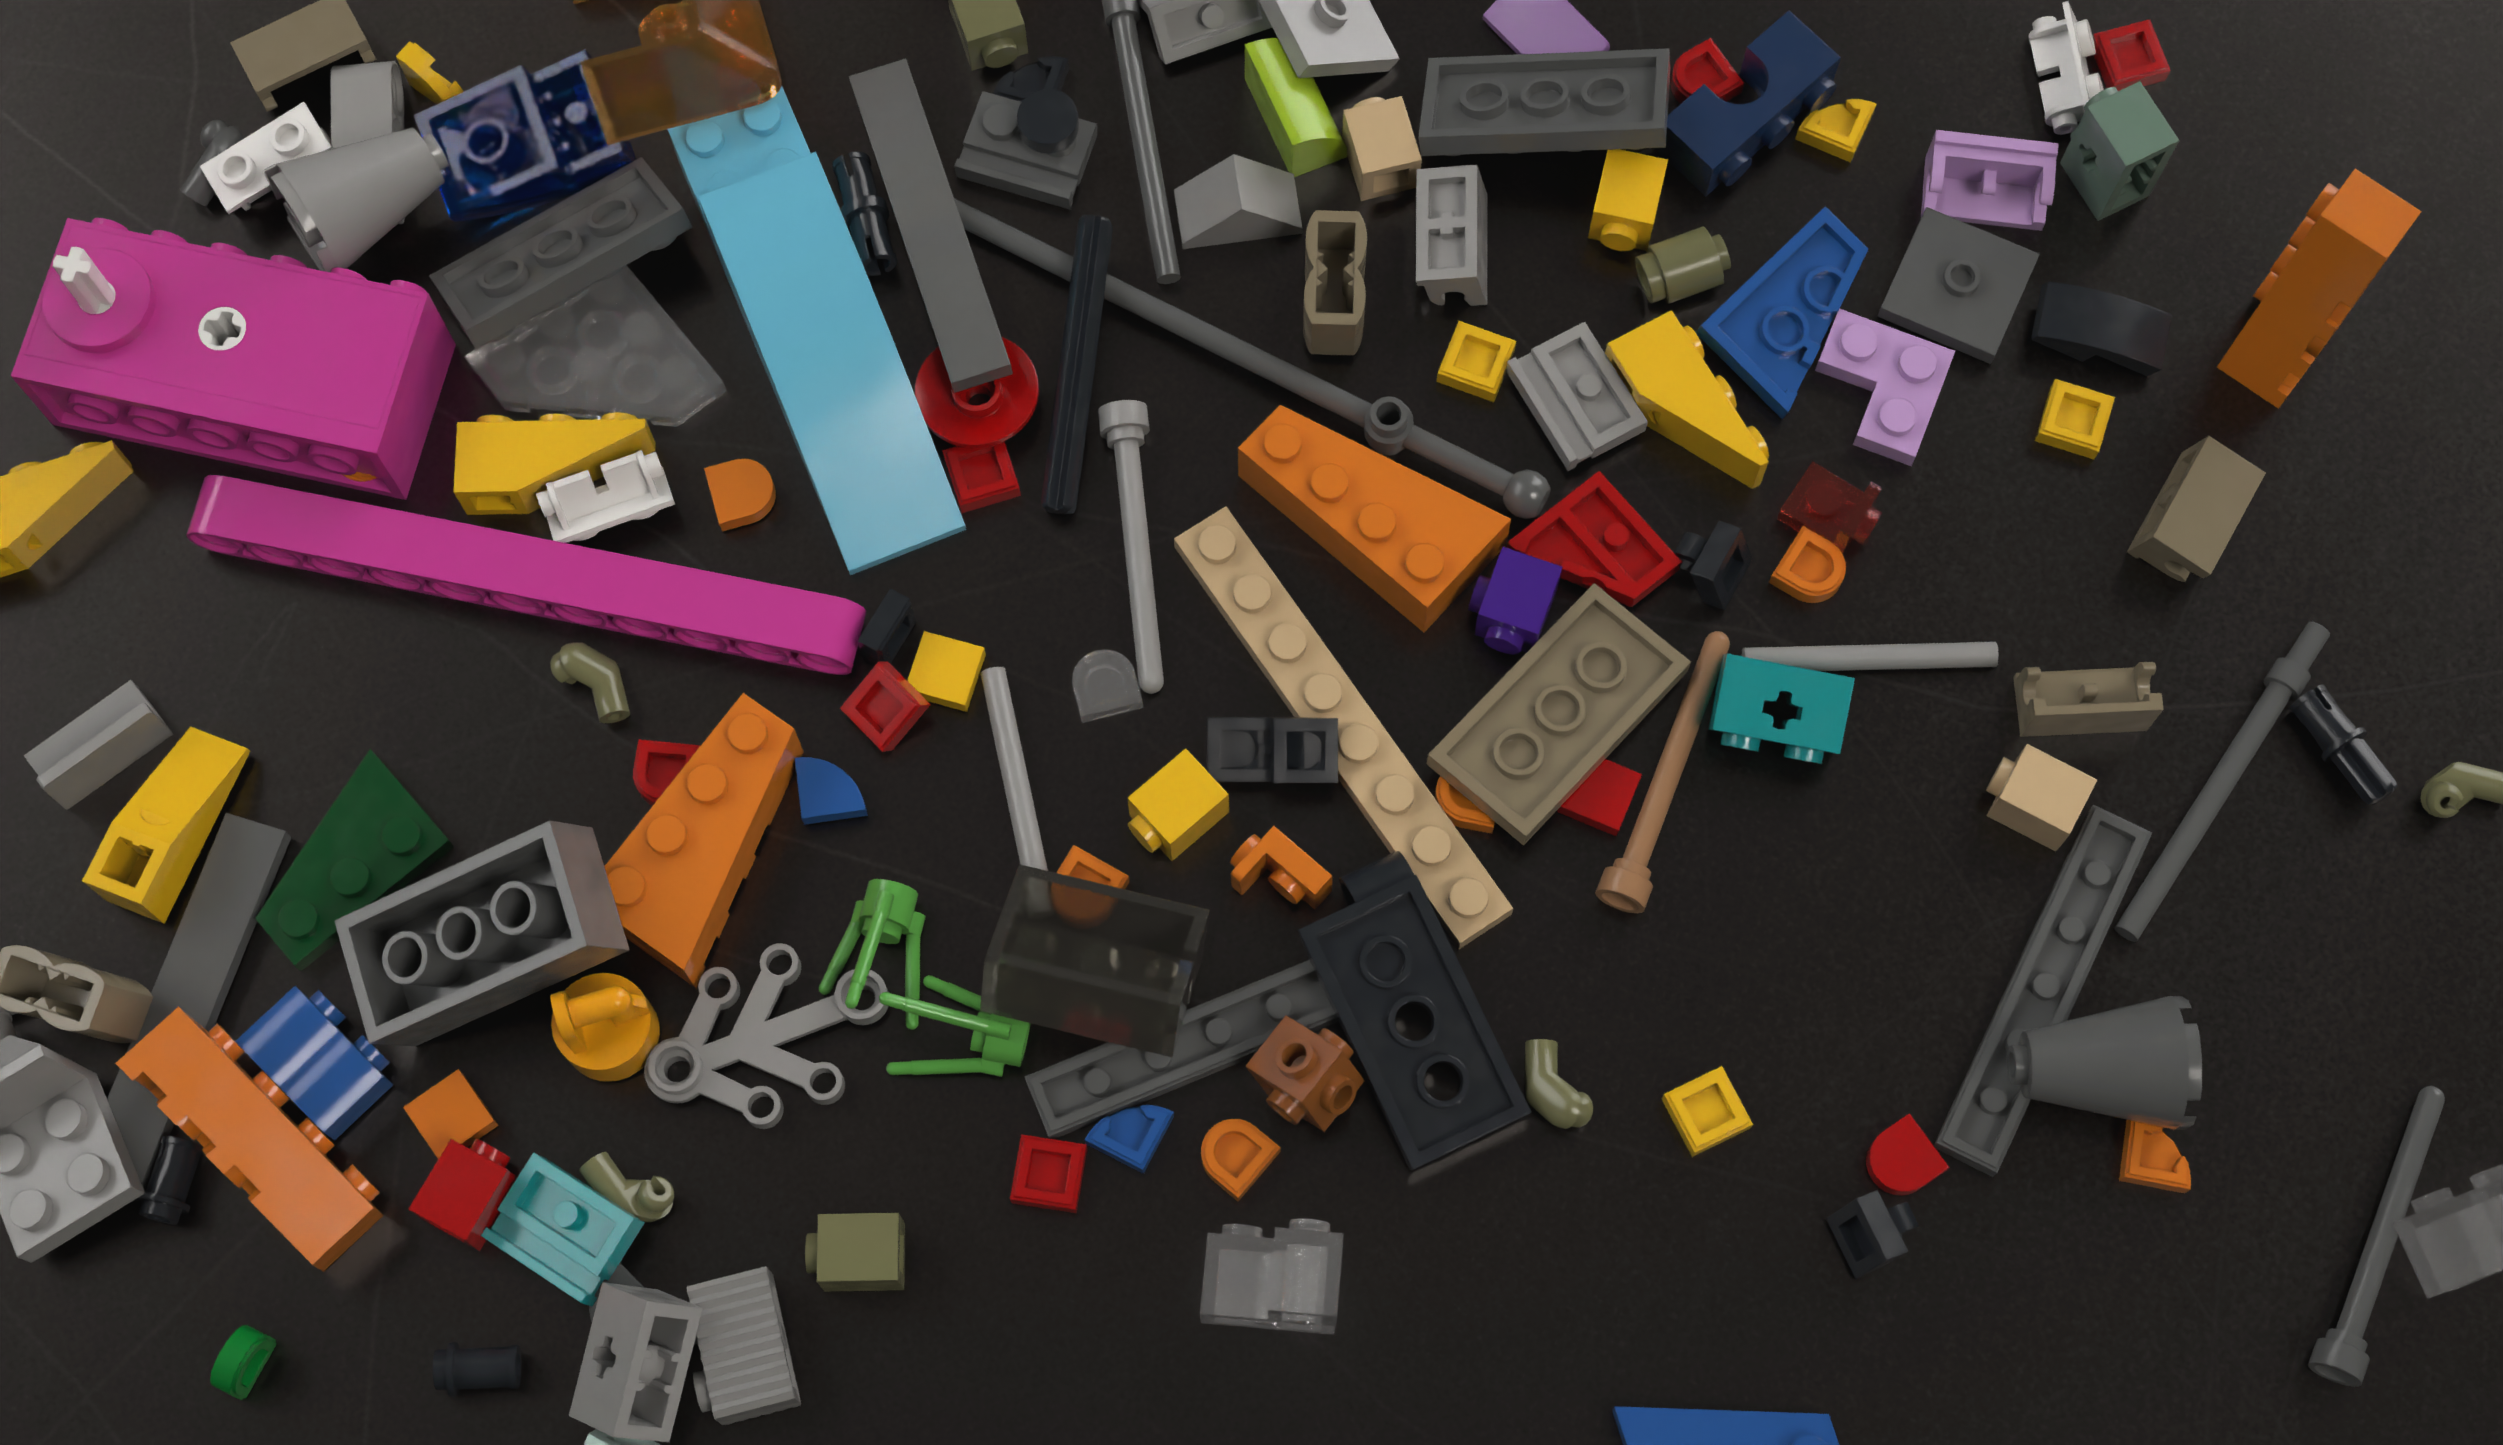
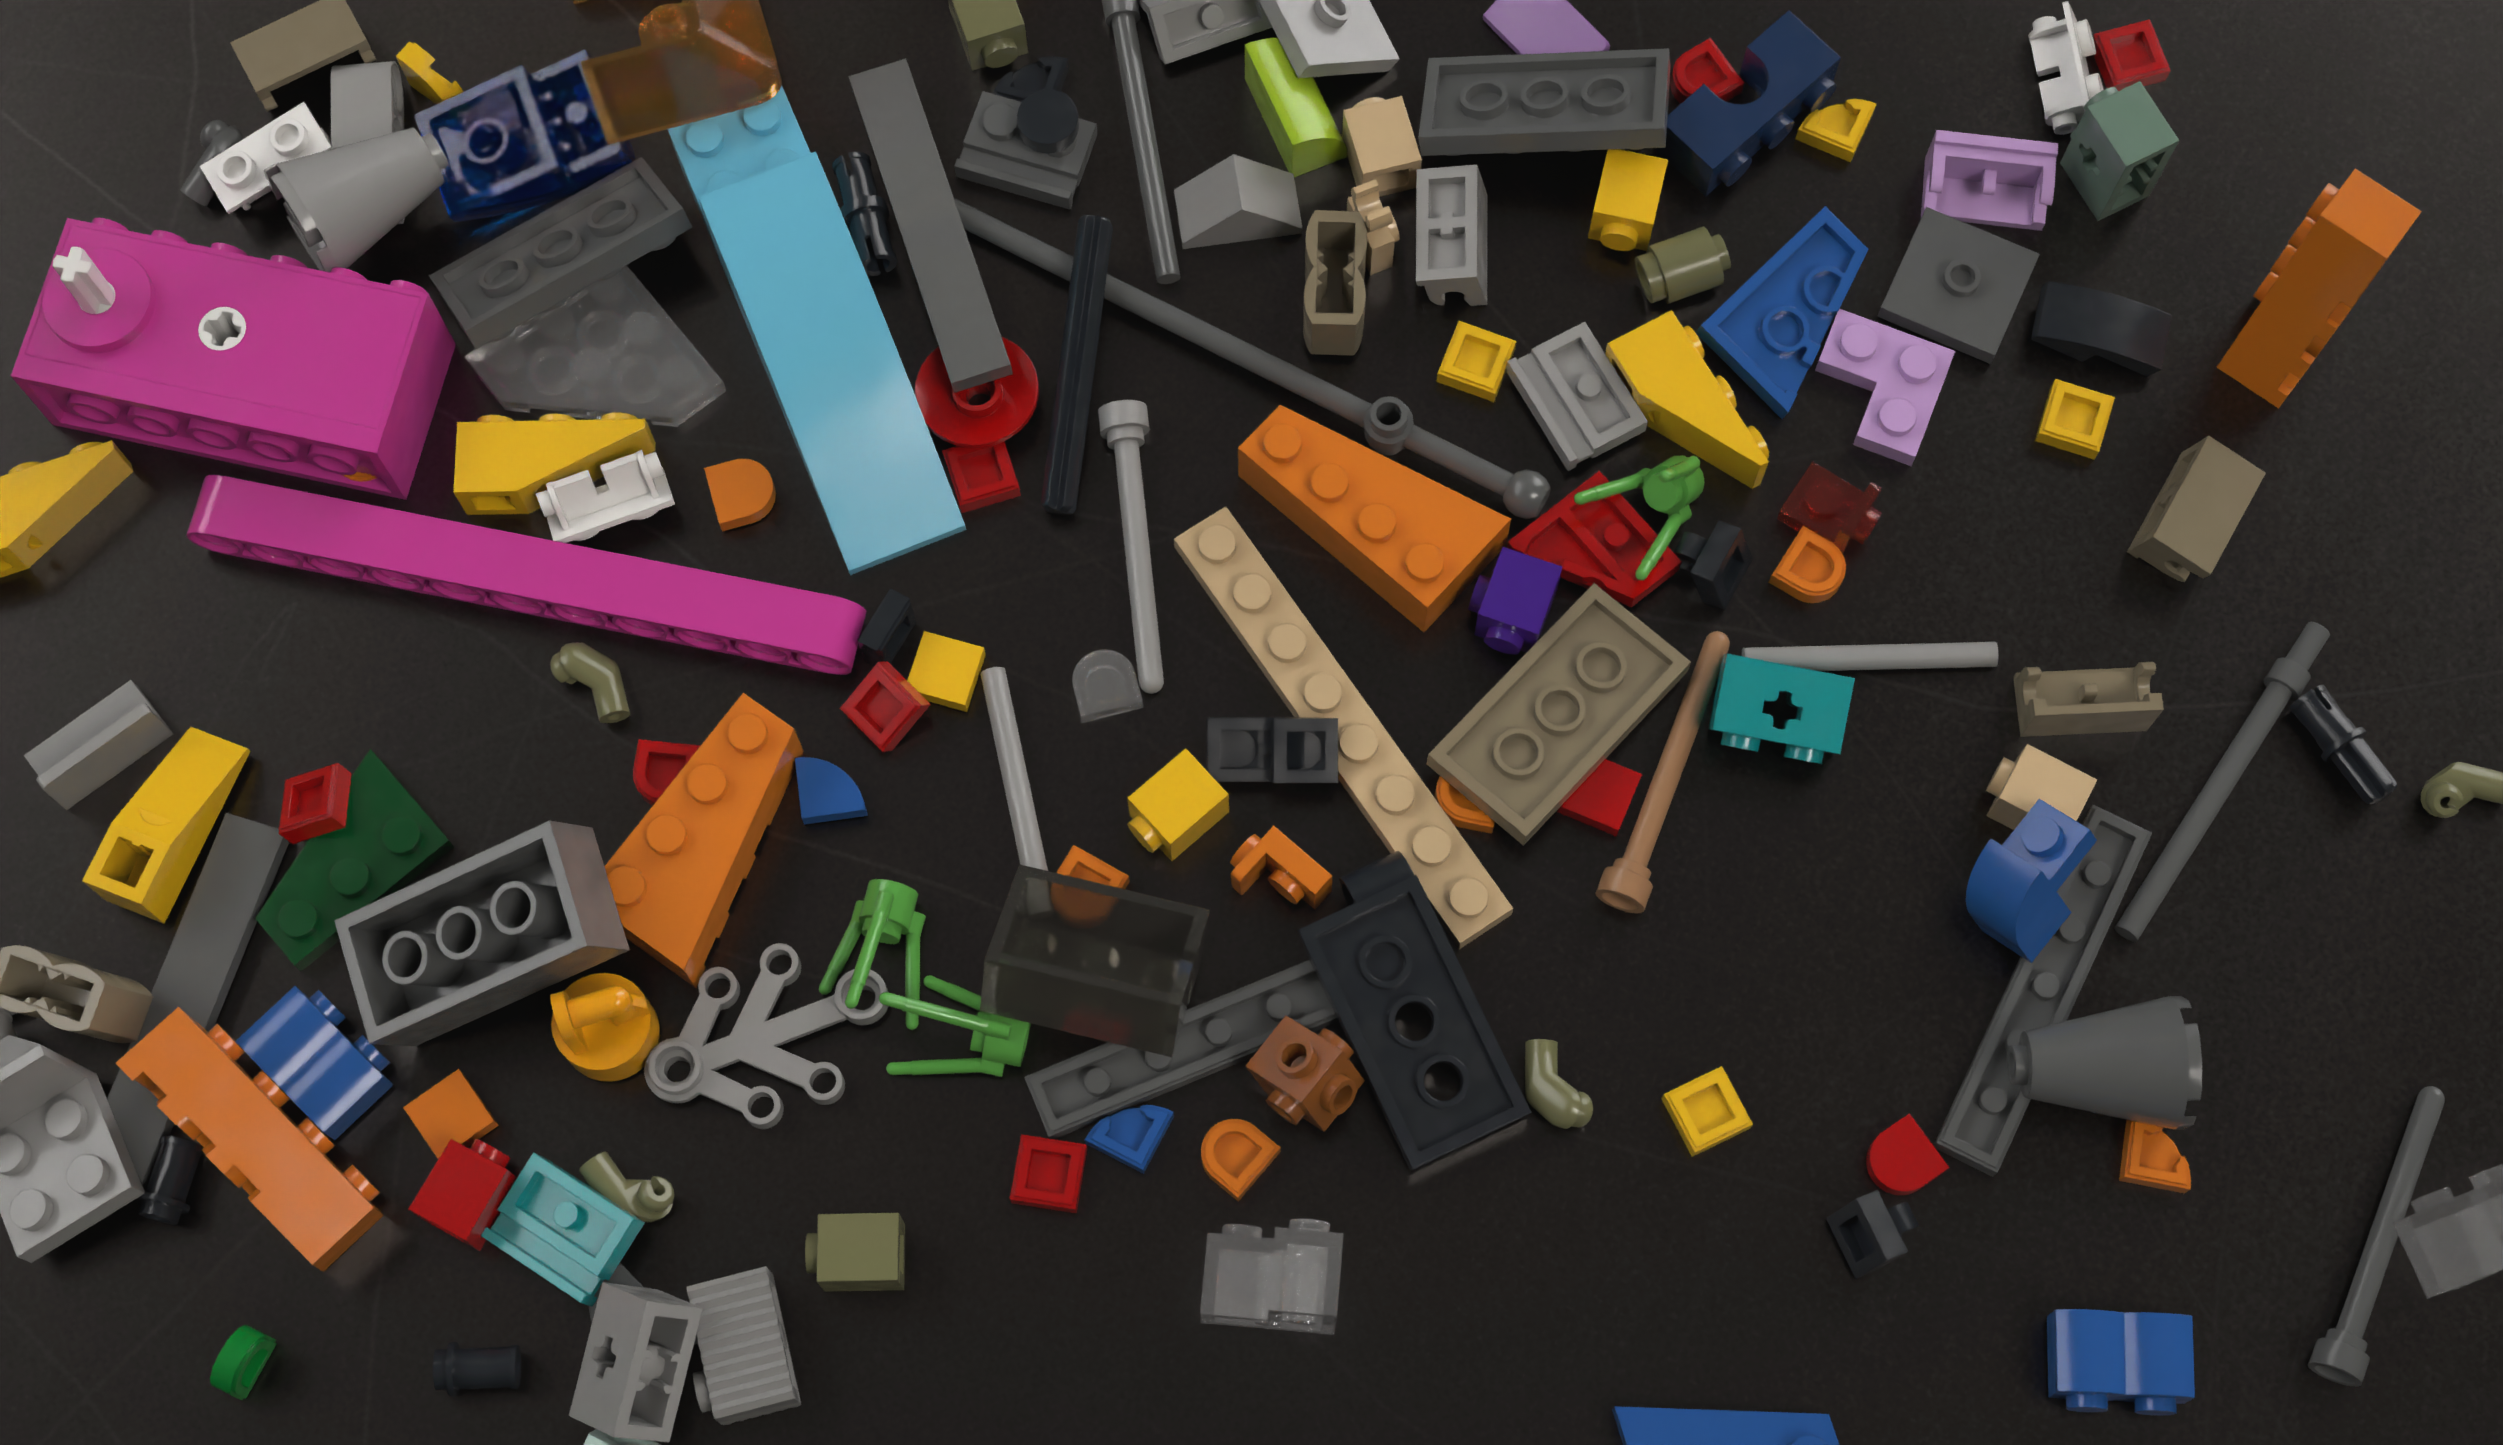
none -> red tile [279,763,352,844]
none -> tan plate [1347,179,1400,275]
none -> bright green plant [1574,455,1705,580]
none -> blue brick [1966,799,2097,963]
none -> blue brick [2047,1309,2195,1415]

